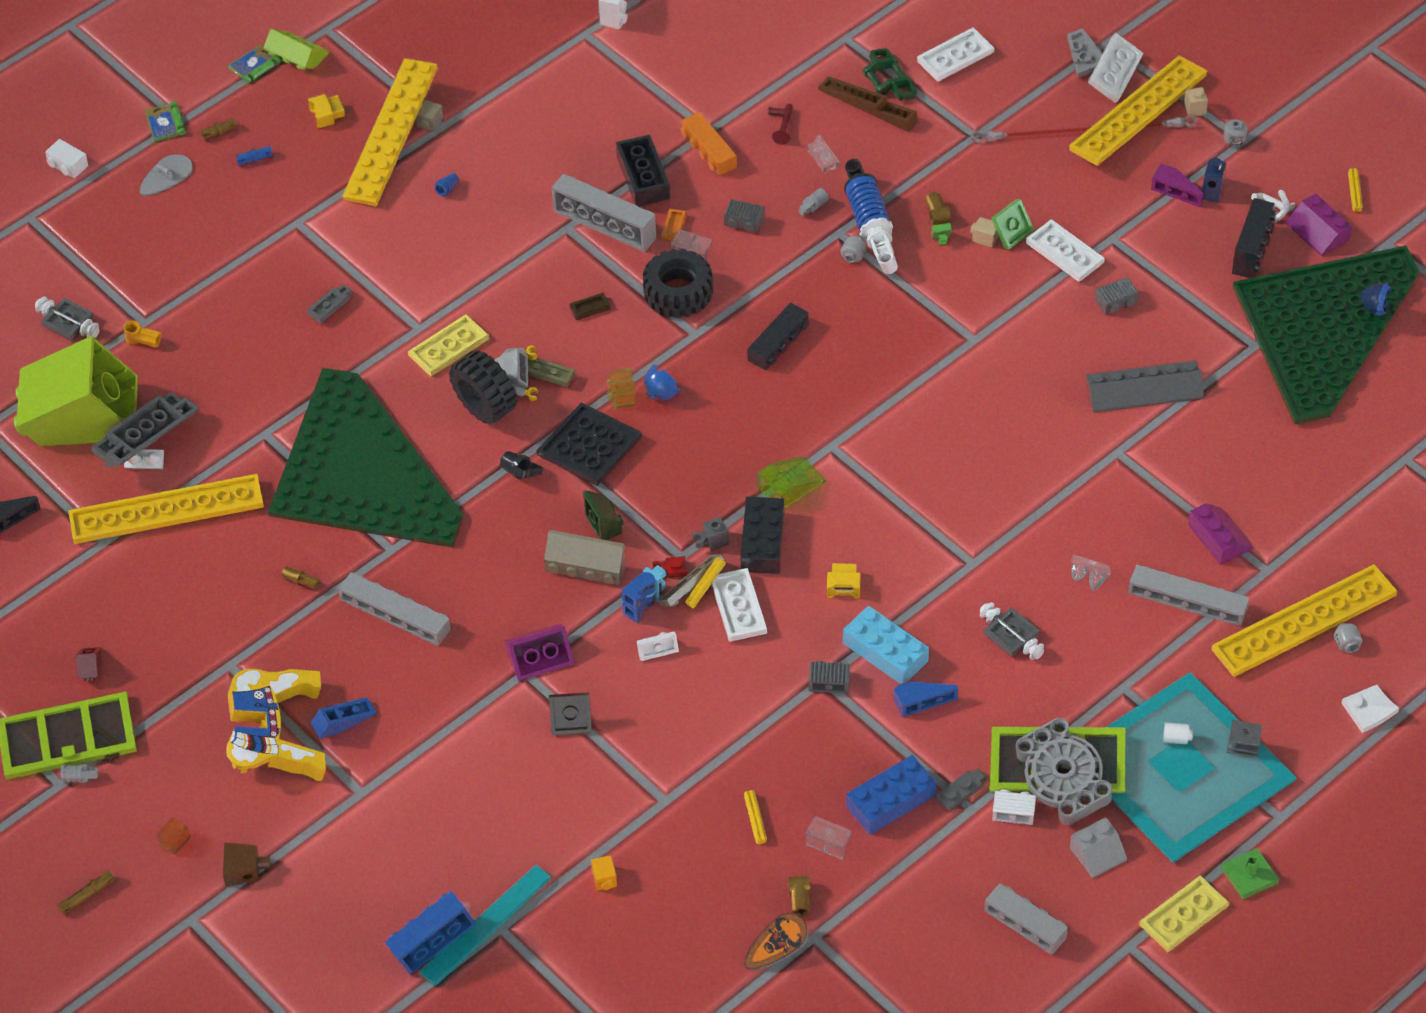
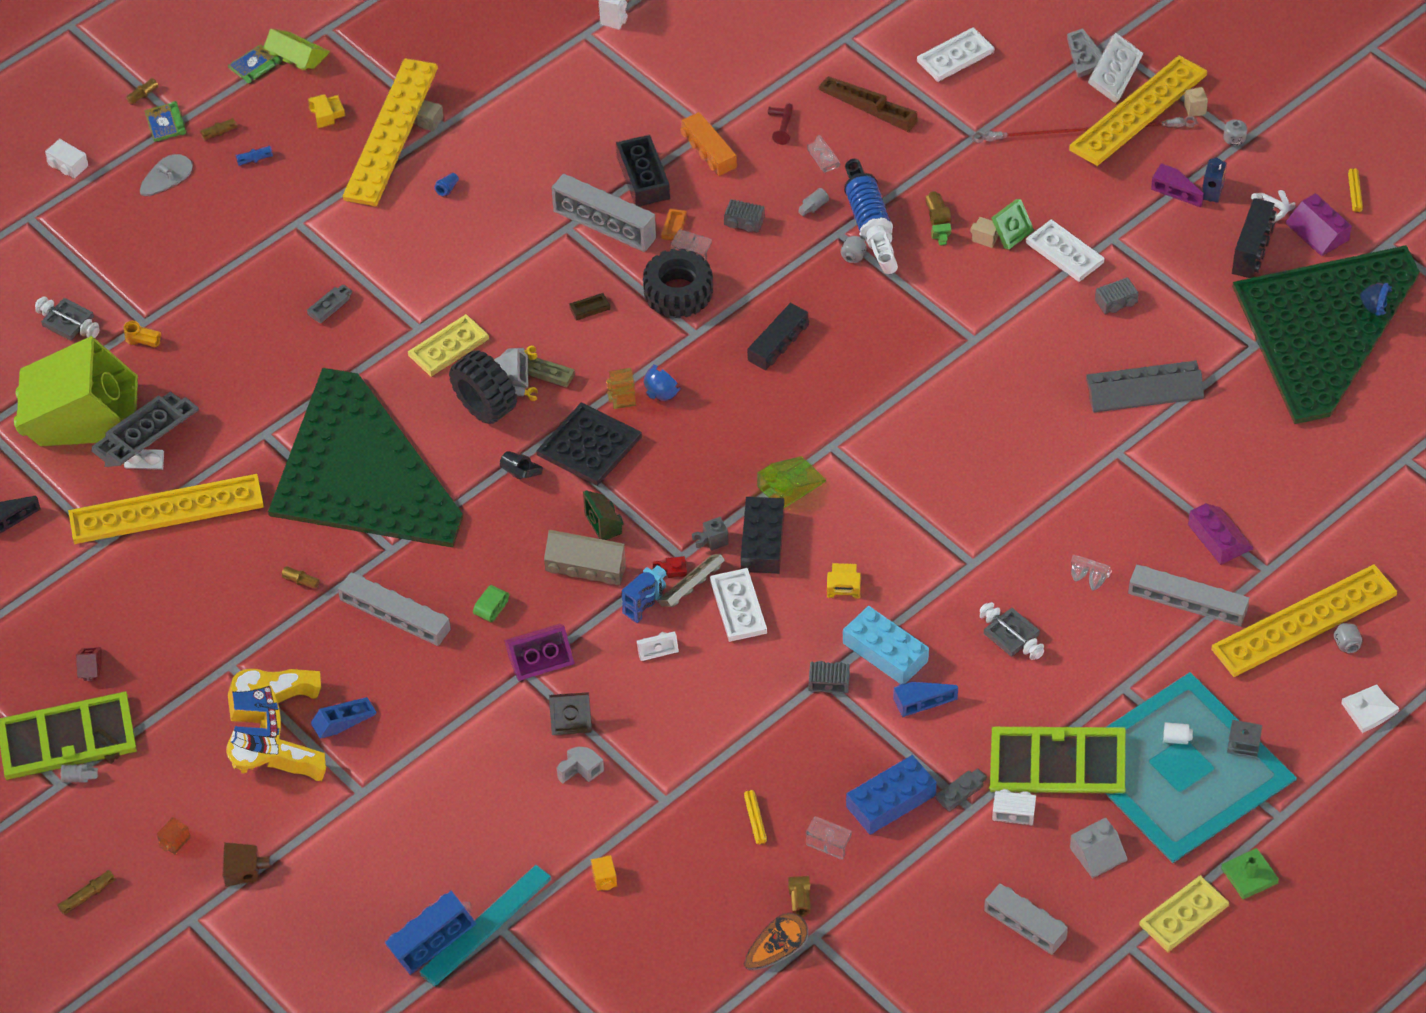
yellow axle [685,557,726,608] -> none
dark green bar [862,48,917,101] -> none
light grey piece [1016,718,1112,825] -> none
none -> pearl gold axle [126,78,158,104]
none -> bright green beam [473,585,509,622]
none -> light grey brick [557,747,604,783]

